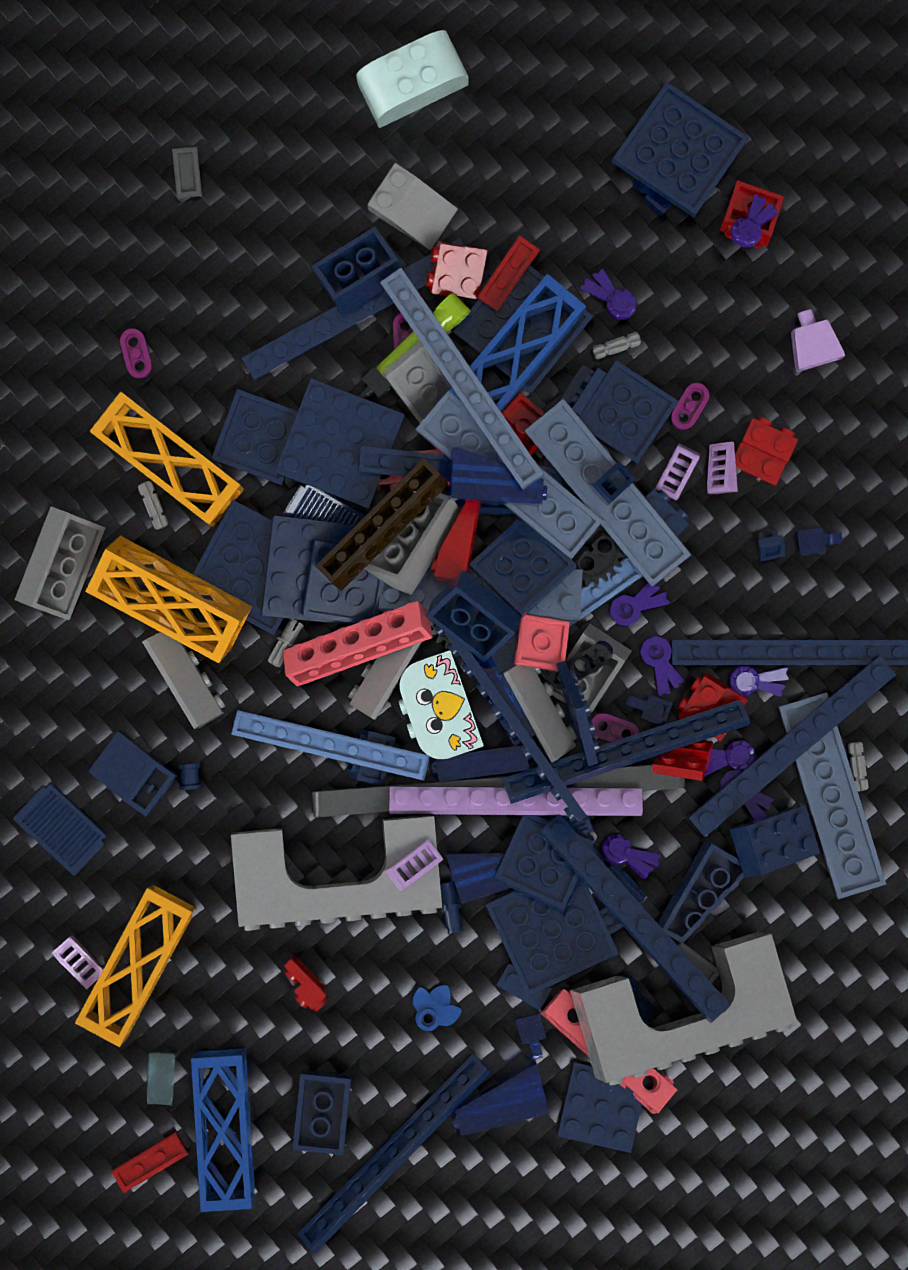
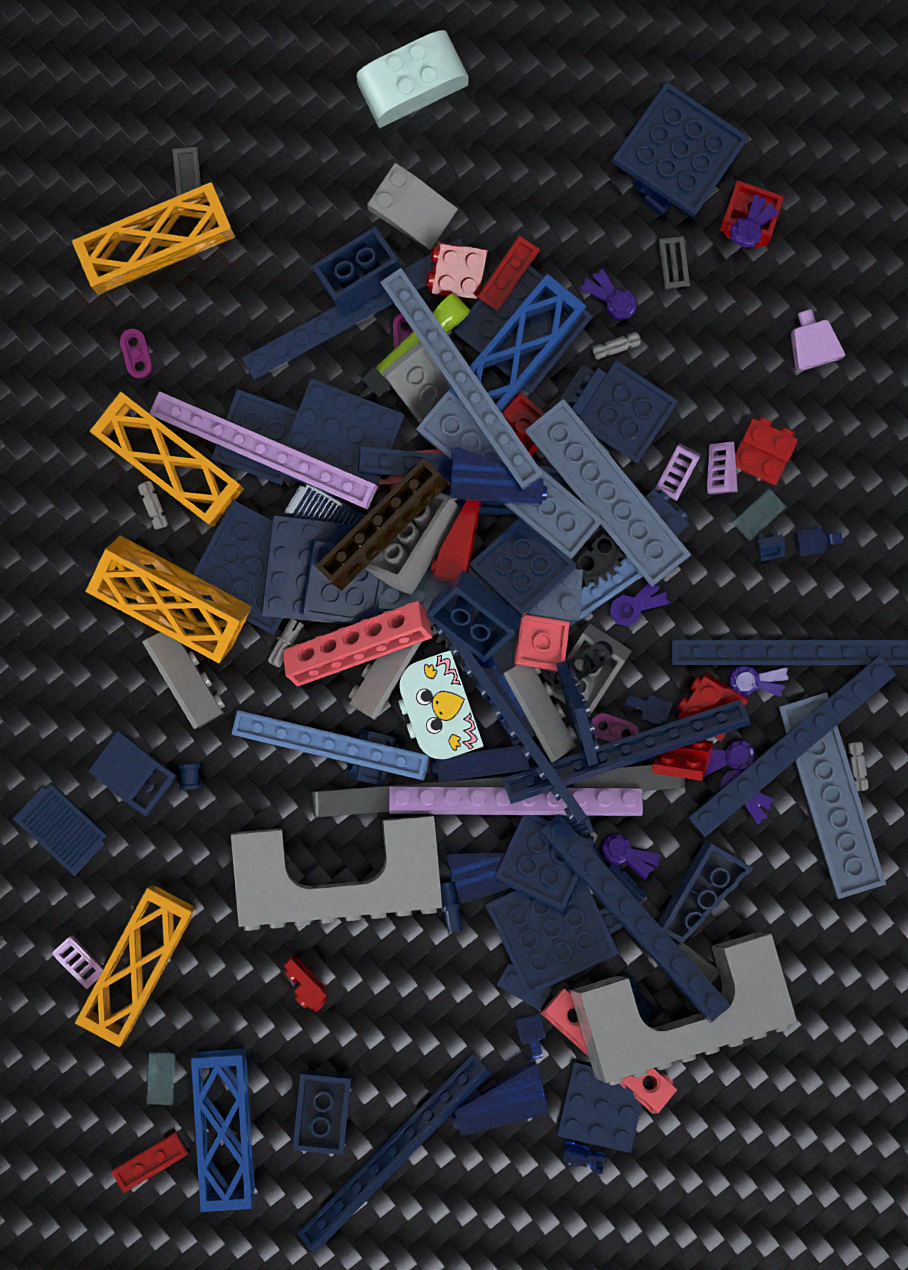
light grey slope [15,507,105,620] -> none
lavender slope [385,839,443,891] -> none
blue plate [413,985,462,1031] -> none
dark blue slope [590,461,636,506] -> none
dark purple piece [641,636,684,697] -> none
magenta plate [671,383,709,430] -> none
dark blue brick [730,805,820,878] -> none
none -> light orange piece [72,182,235,295]
none -> lavender plate [149,392,378,509]
none -> clear blue plate [562,1141,607,1174]
none -> dark grey tile [659,236,690,290]
none -> clear light blue tile [732,489,786,541]

